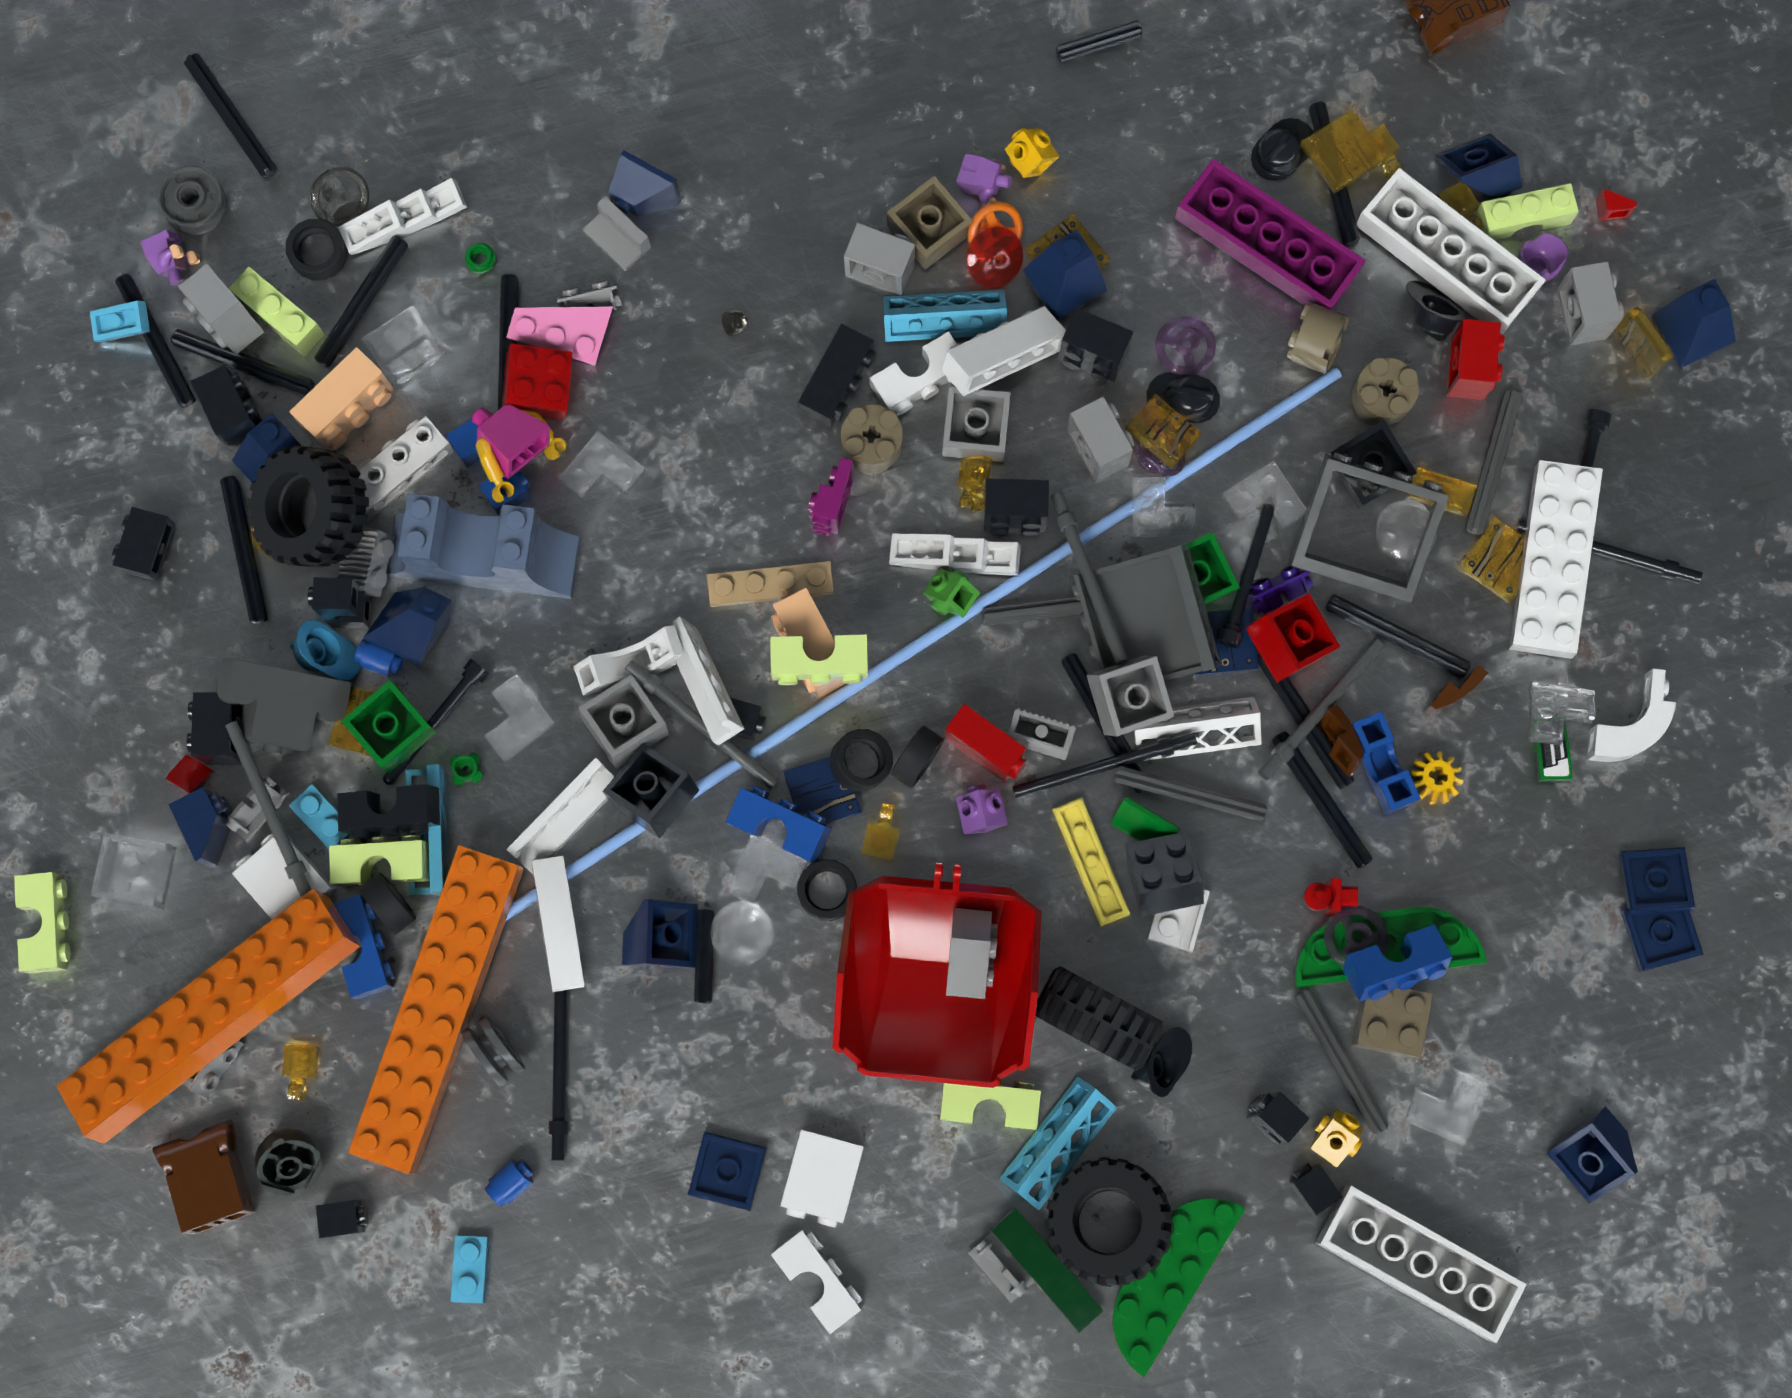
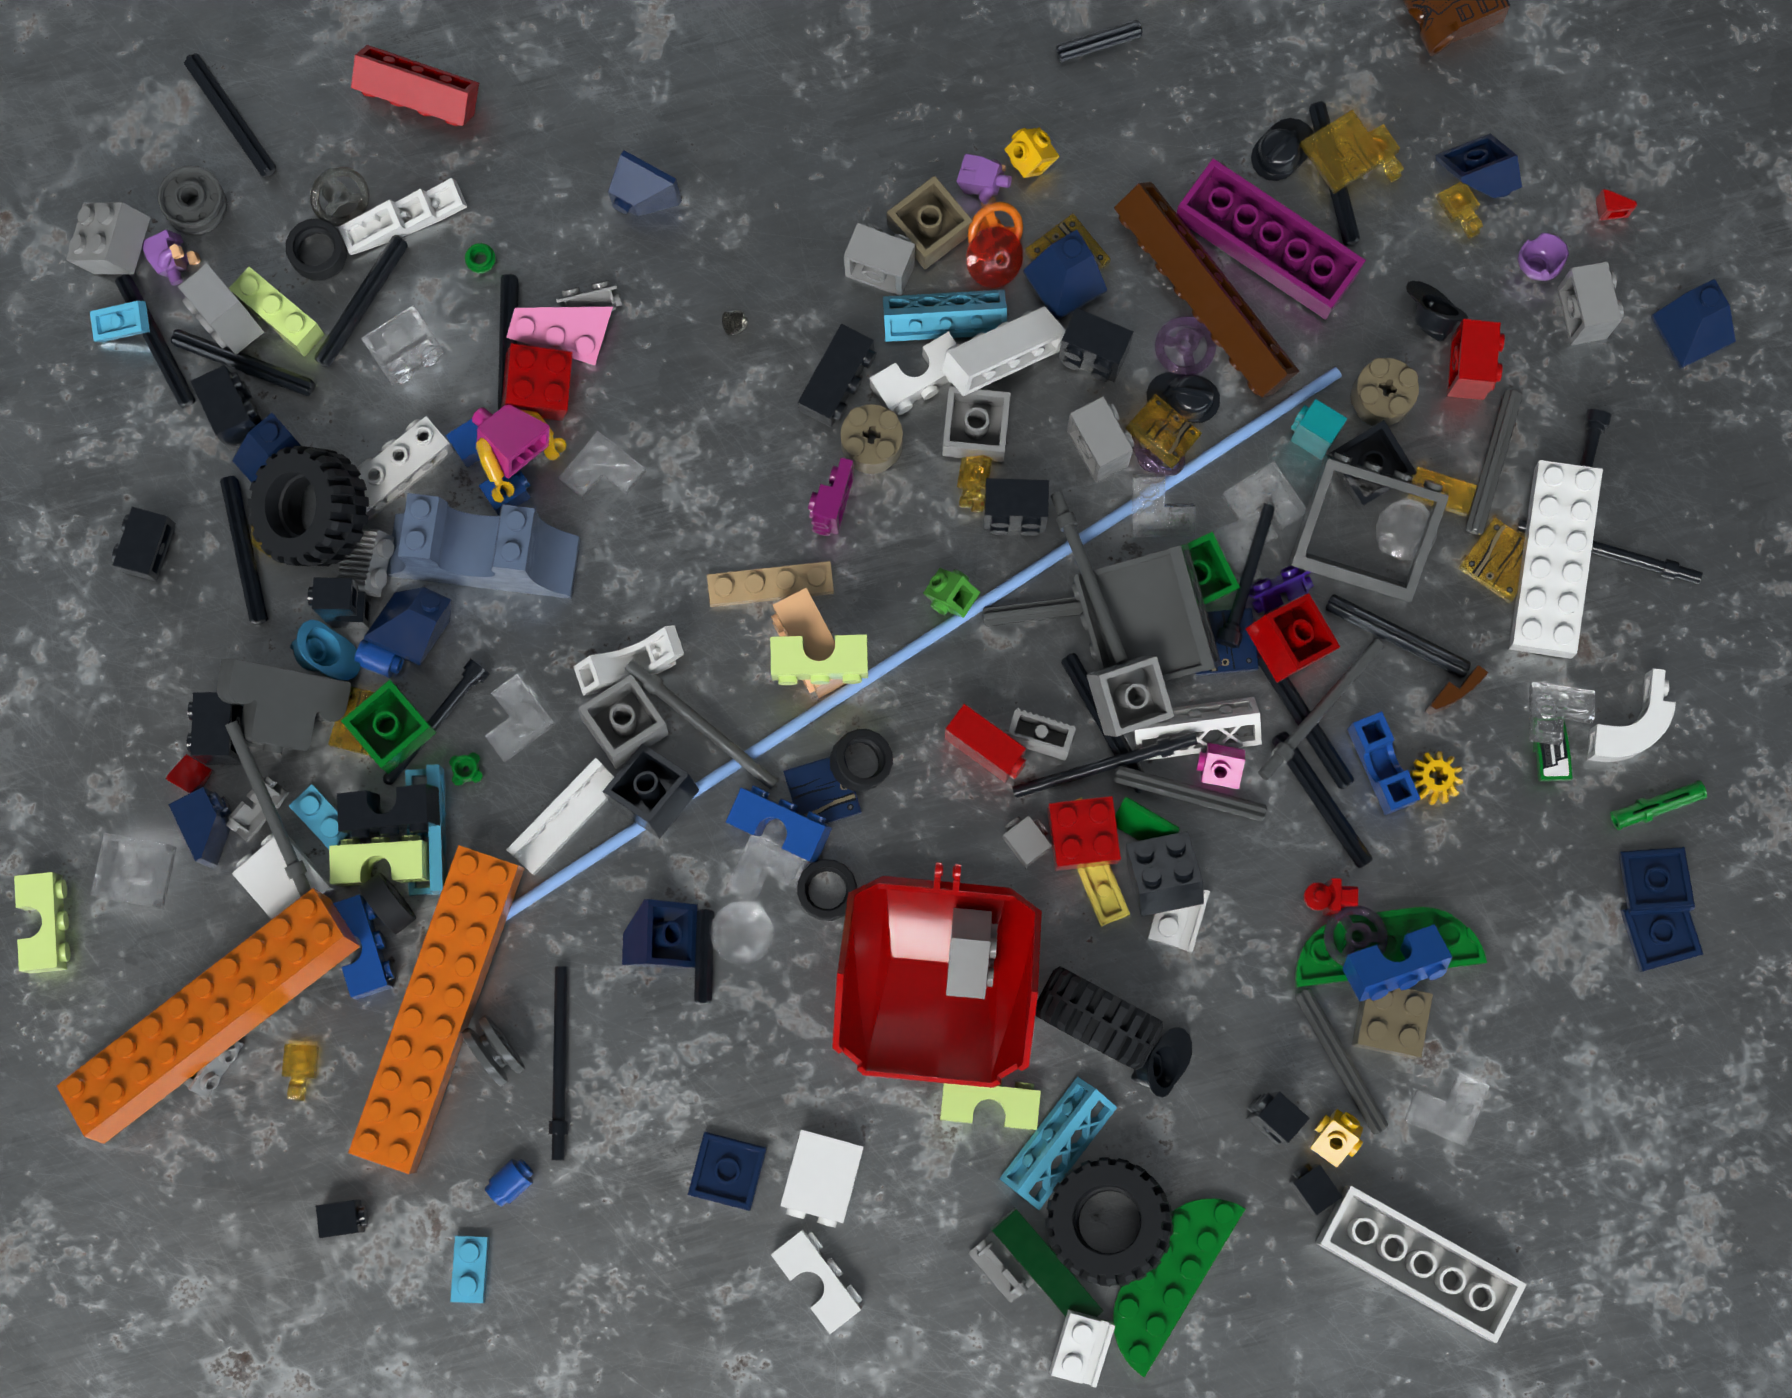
reddish brown piece [152,1119,255,1234] -> none
pearl dark grey cylinder [255,1128,322,1196] -> none
light nougat brick [289,347,394,450] -> none
white slope [532,856,584,992] -> none
light grey panel [583,196,651,271] -> none
white fence [672,617,744,745] -> none
black brick [730,697,767,741] -> none
clear yellow plate [861,803,899,861] -> none
white slope [889,533,1021,576] -> none
black tyre [891,726,944,788] -> none
medium lavender brick [956,784,1008,835] -> none
dark tan brick [1287,302,1350,375] -> none
reddish brown slope [1320,704,1363,777] -> none
white brick [1356,168,1546,333] -> none
yellowish green arch [1474,183,1579,241] -> none
dark blue slope [1547,1106,1638,1204] -> none
clear yellow tile [1613,306,1674,380] -> none
none -> light grey brick [66,202,150,274]
none -> brick [351,45,479,126]
none -> light grey brick [1002,816,1052,868]
none -> red brick [1047,796,1121,871]
none -> white plate [1049,1309,1115,1388]
none -> reddish brown brick [1114,182,1300,398]
none -> brick [1196,742,1245,789]
none -> teal brick [1290,399,1347,460]
none -> green pin [1610,780,1707,830]

